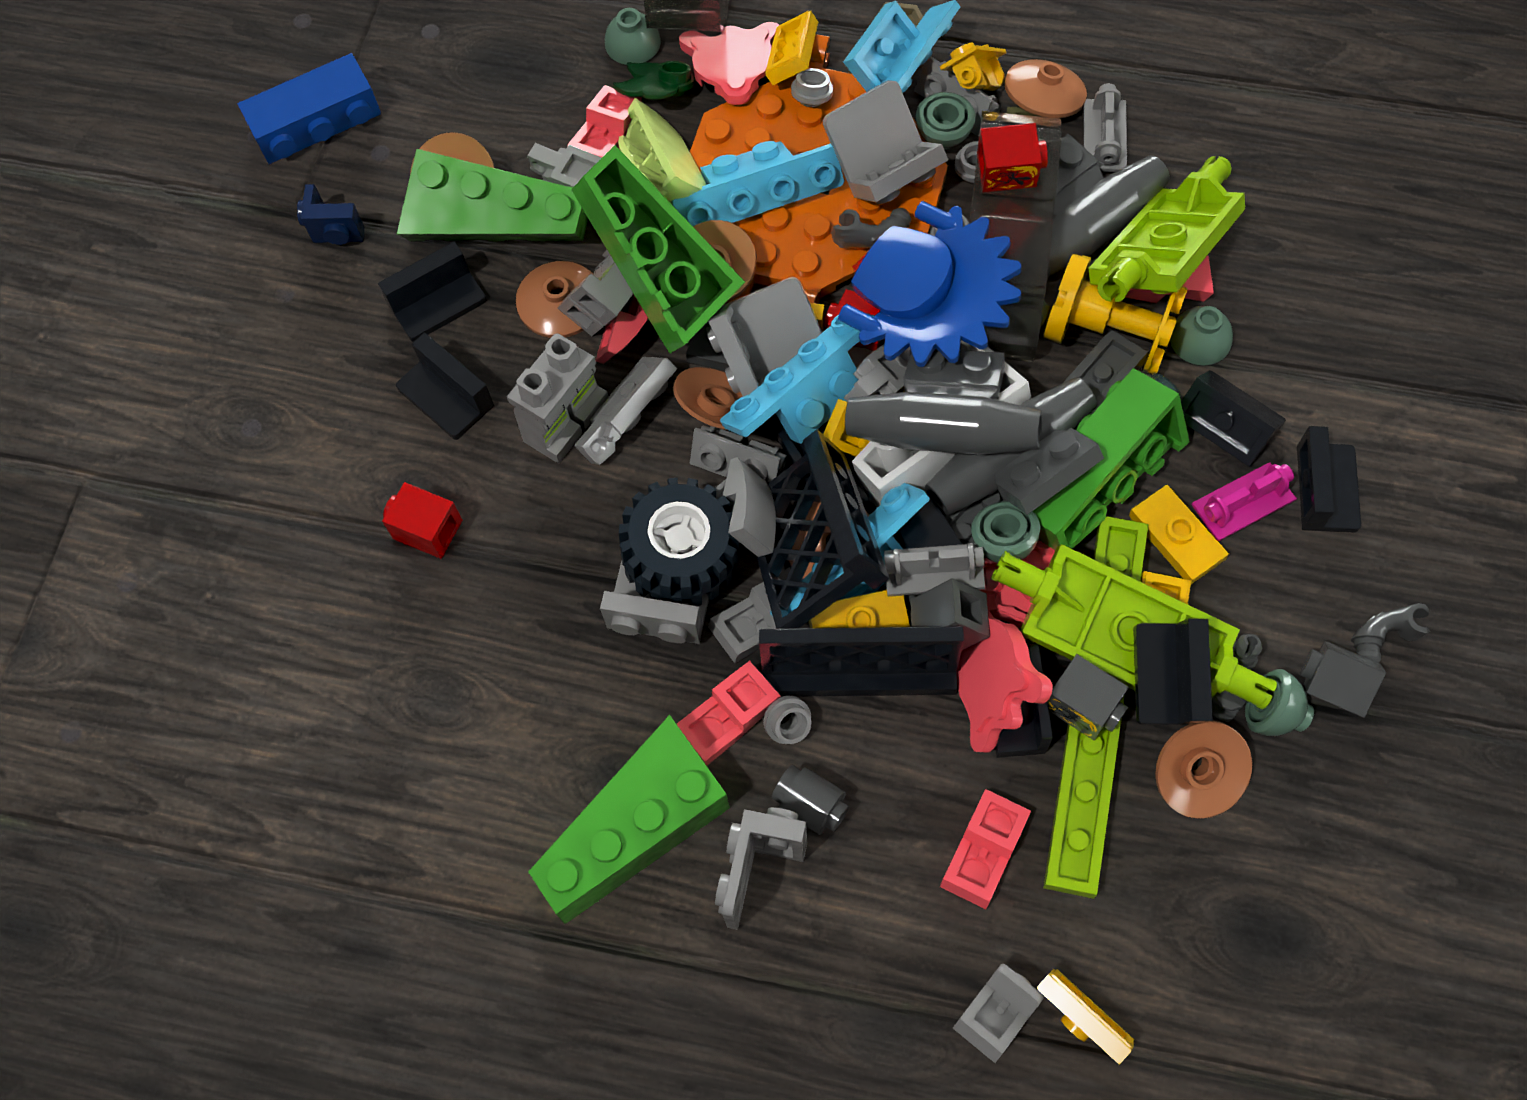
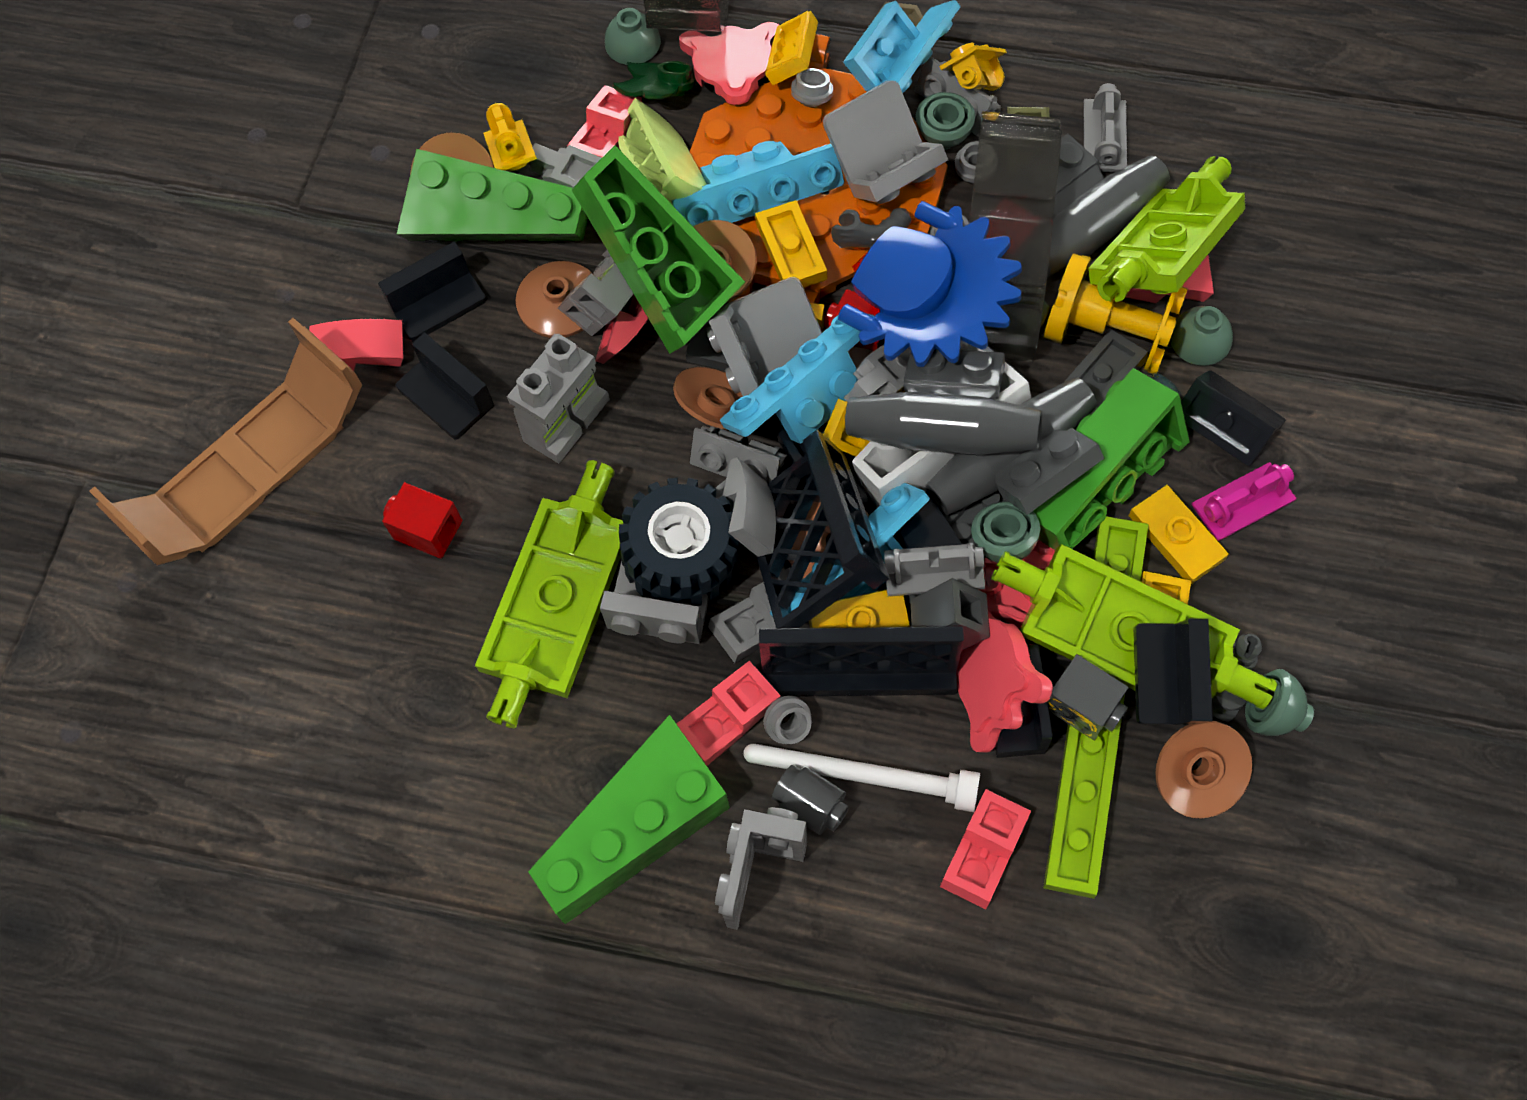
blue brick [237,53,381,164] -> none
dark blue bracket [297,184,365,245] -> none
light grey hinge [574,357,677,465] -> none
light grey bracket [953,964,1044,1063] -> none
red brick [977,123,1048,192] -> none
nougat dish [1004,59,1087,118] -> none
plate [1037,968,1134,1065] -> none
black panel [1297,426,1361,533] -> none
dark grey brick [1300,640,1386,718] -> none
dark grey piece [1351,603,1430,663] -> none
none -> medium nougat windscreen [89,318,362,565]
none -> coral slope [309,319,403,371]
none -> lime plate [475,460,623,729]
none -> yellow hinge [483,103,537,171]
none -> white piece [743,744,980,812]
none -> yellow plate [755,200,827,288]

